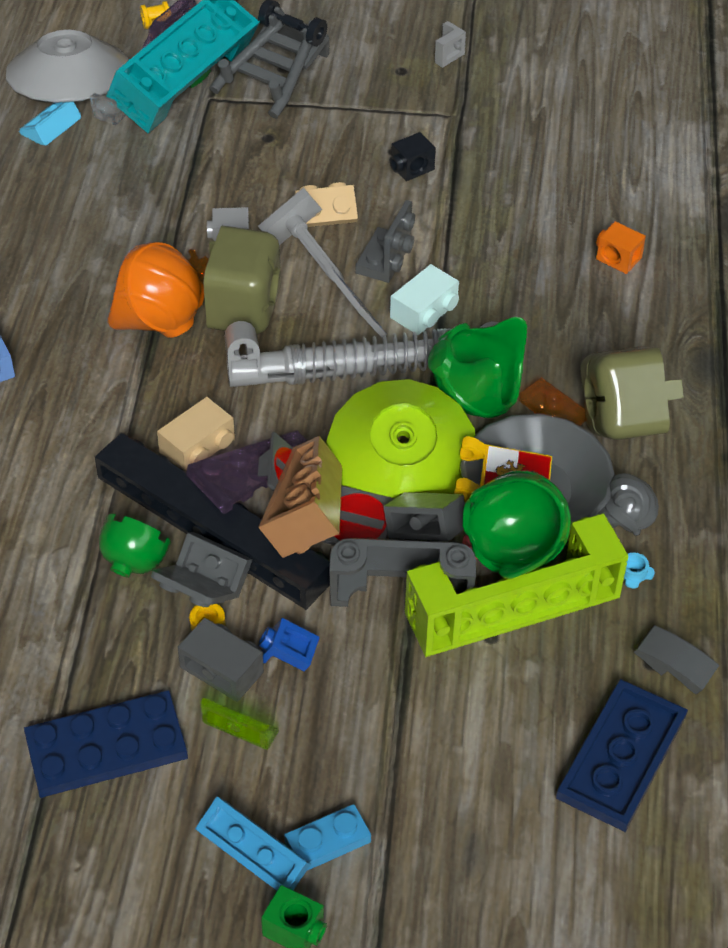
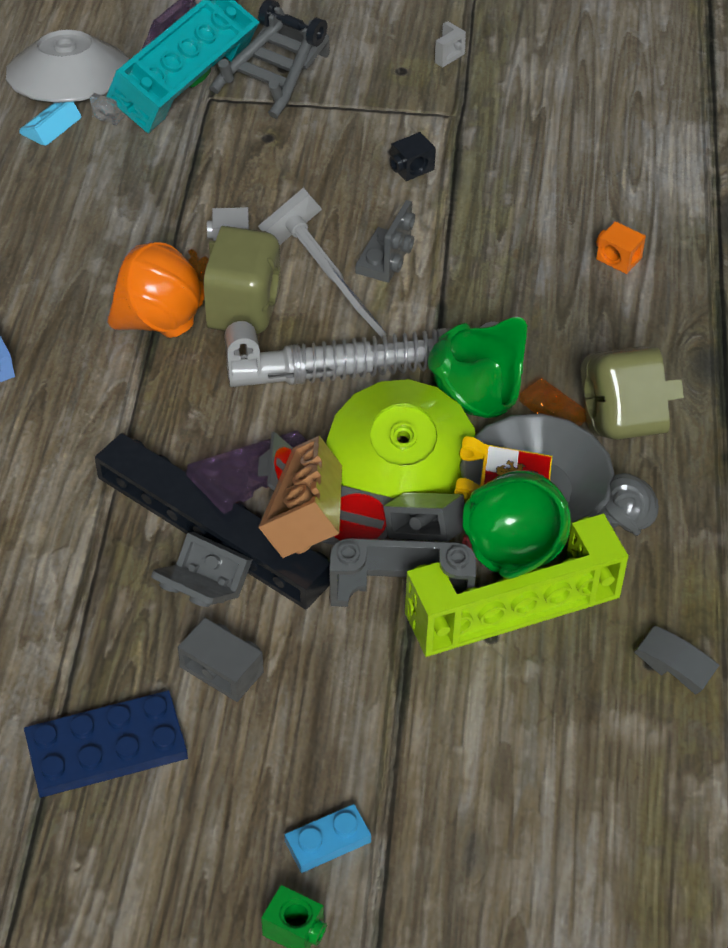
green cylinder [99,514,171,578] -> none
yellow bush [140,1,171,29] -> none
tan brick [157,397,235,472] -> none
yellow tile [189,604,225,631] -> none
dark azure plate [195,796,311,891] -> none
clear neon green slope [201,698,279,750] -> none
blue bracket [258,618,320,671] -> none
tan bracket [295,182,358,227] -> none
light aqua brick [390,264,459,335] -> none
dark blue plate [556,679,688,832] -> none
medium azure plate [624,552,655,589] -> none

